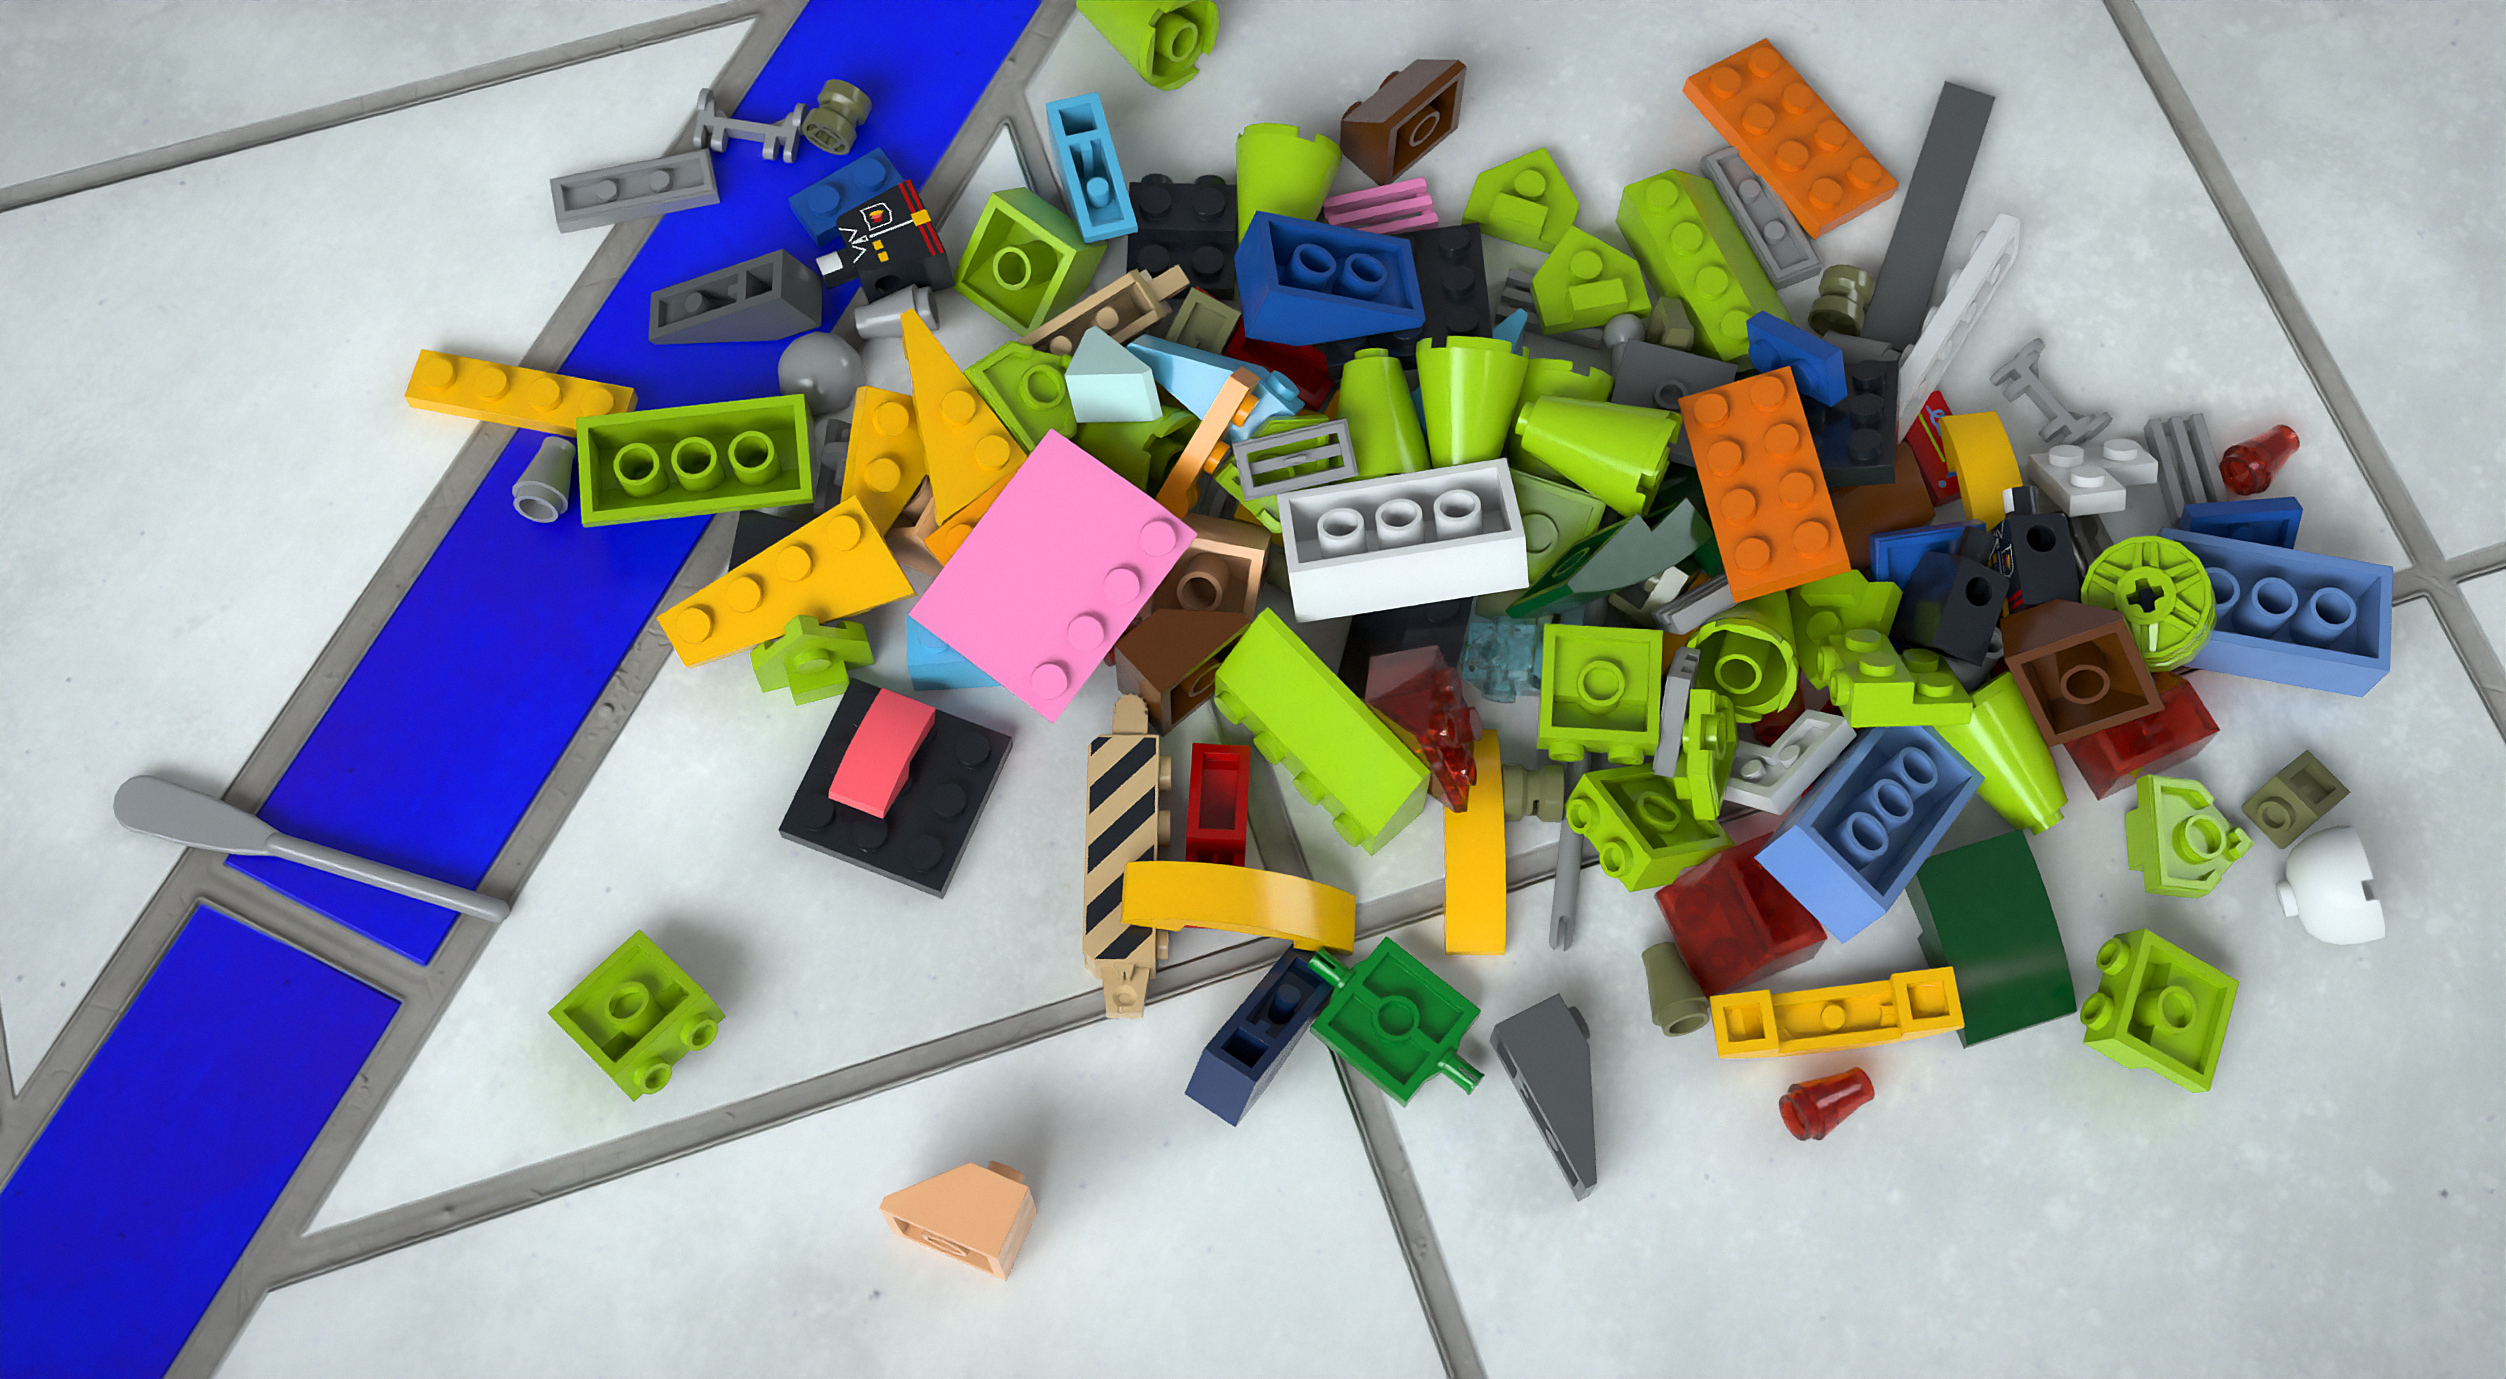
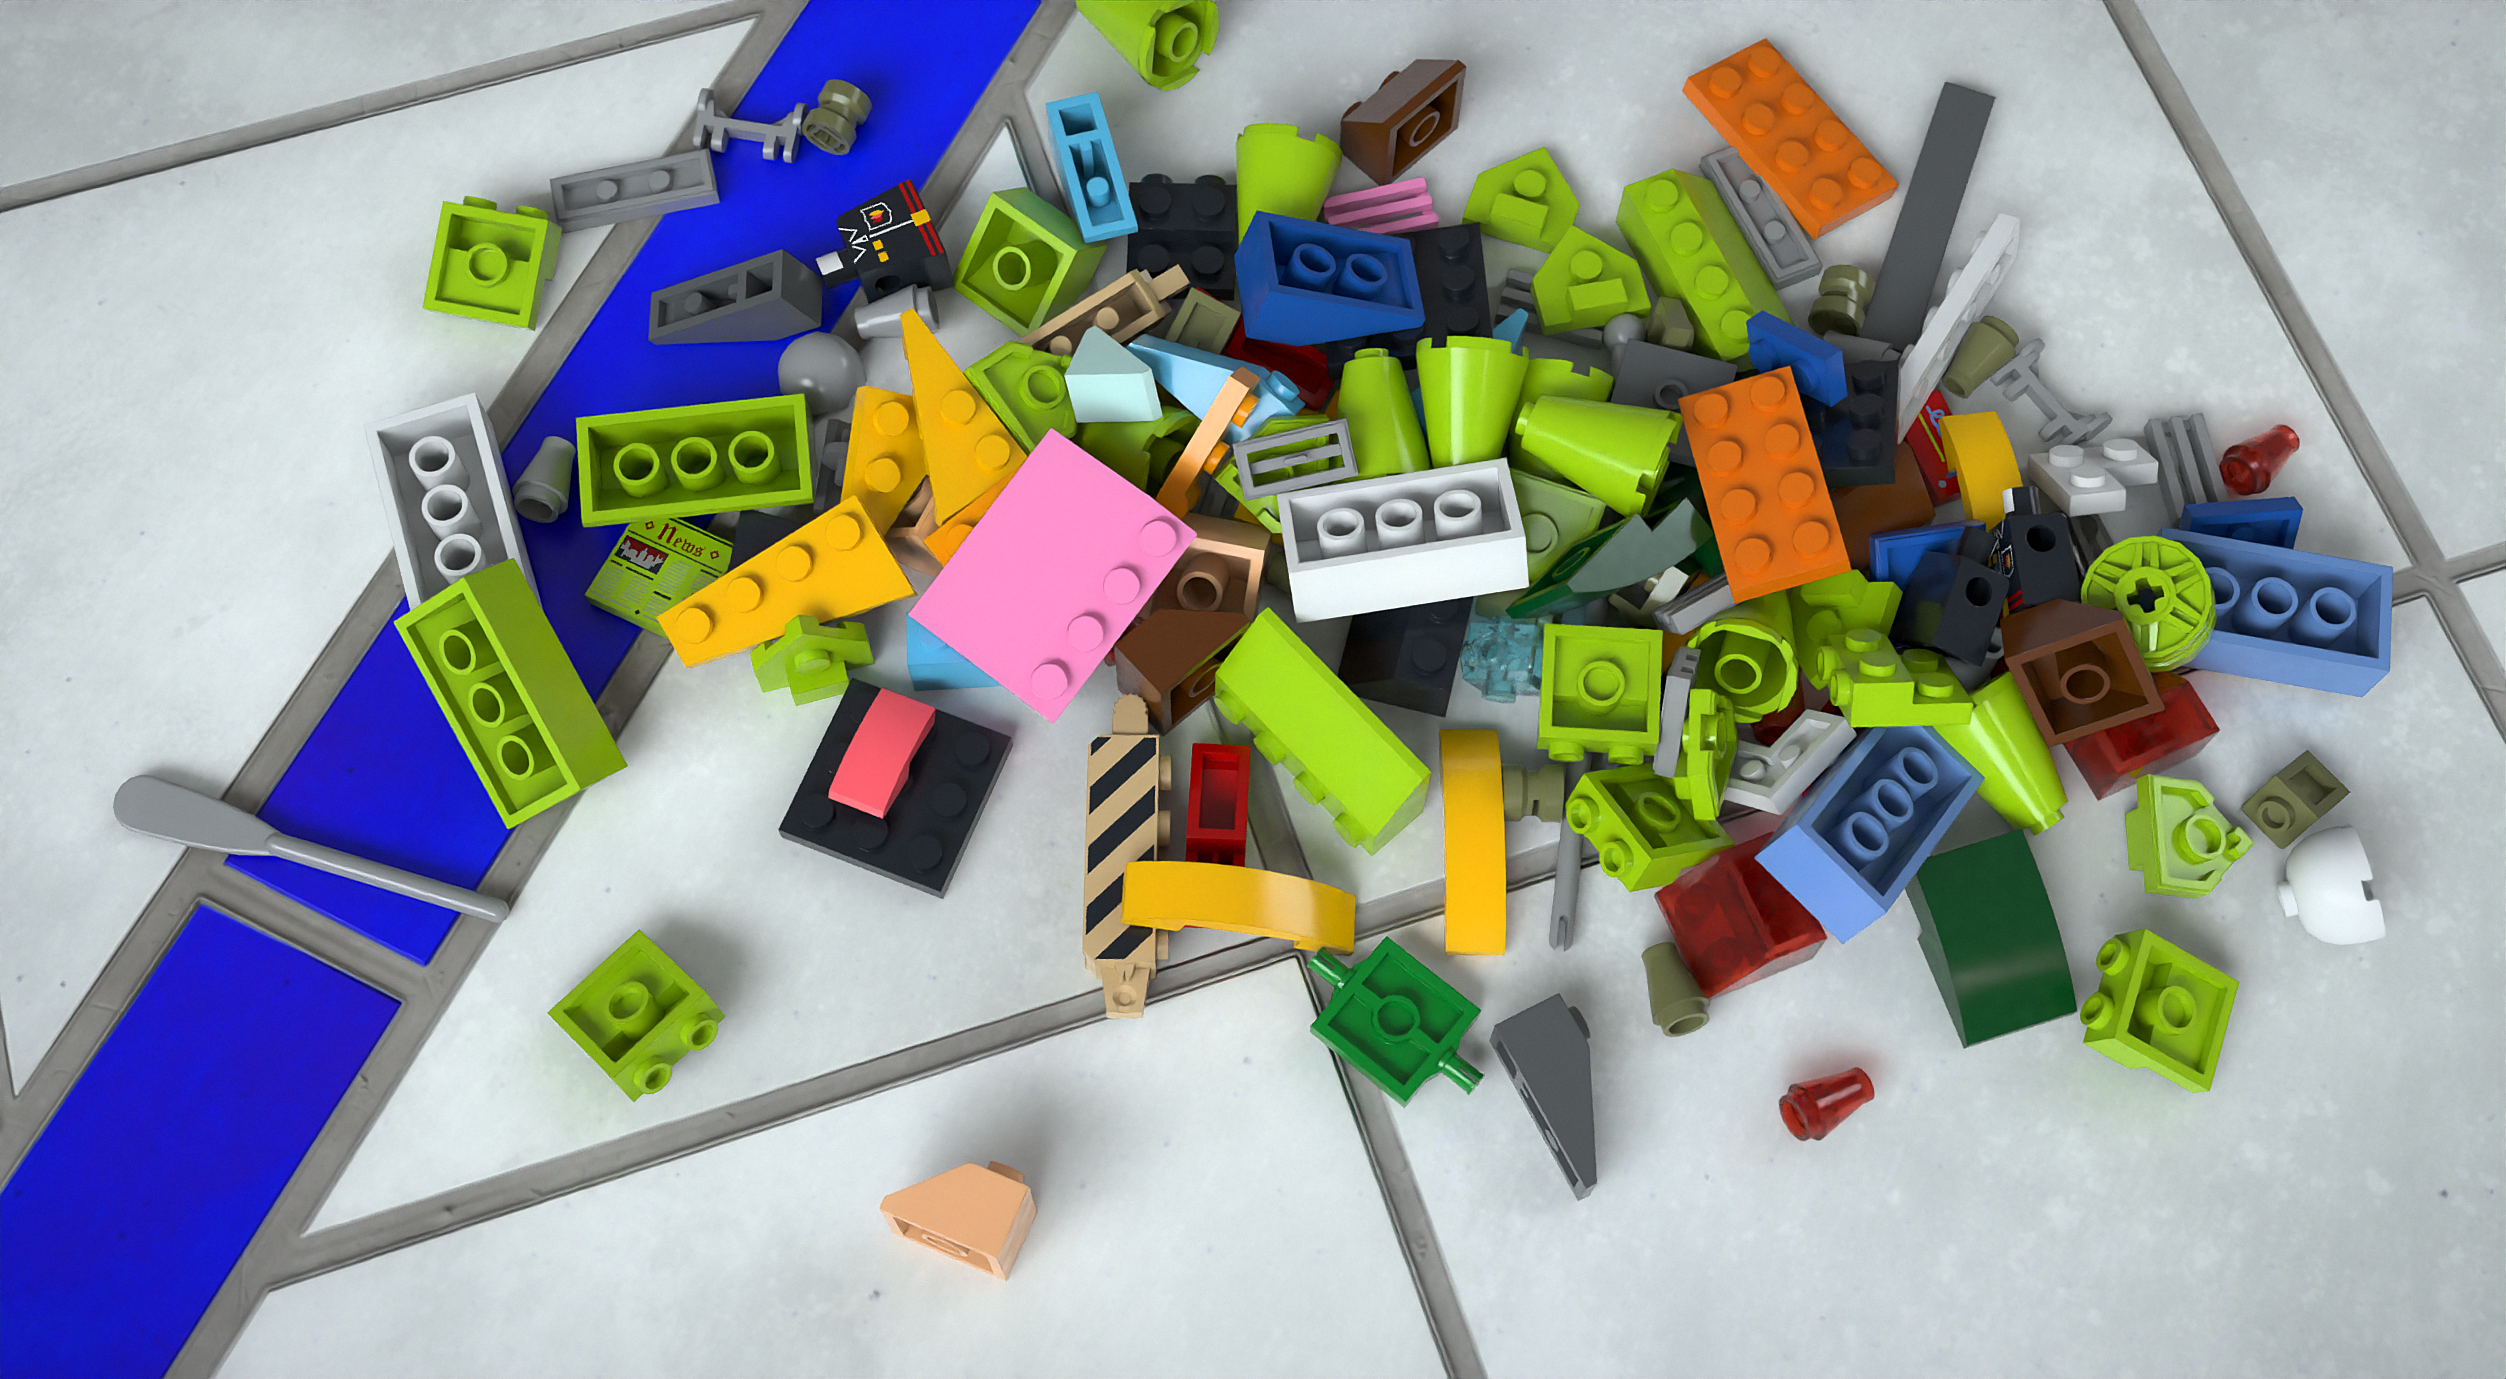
yellow plate [404,349,638,438] -> none
blue plate [788,147,905,248] -> none
dark blue slope [1184,943,1335,1128] -> none
clear red slope [1364,645,1482,813] -> none
yellow slope [1709,966,1965,1059] -> none
none -> white brick [363,392,543,611]
none -> lime slope [394,558,628,830]
none -> lime plate [422,196,562,331]
none -> lime tile [585,518,733,640]
none -> olive cone [1941,316,2019,399]

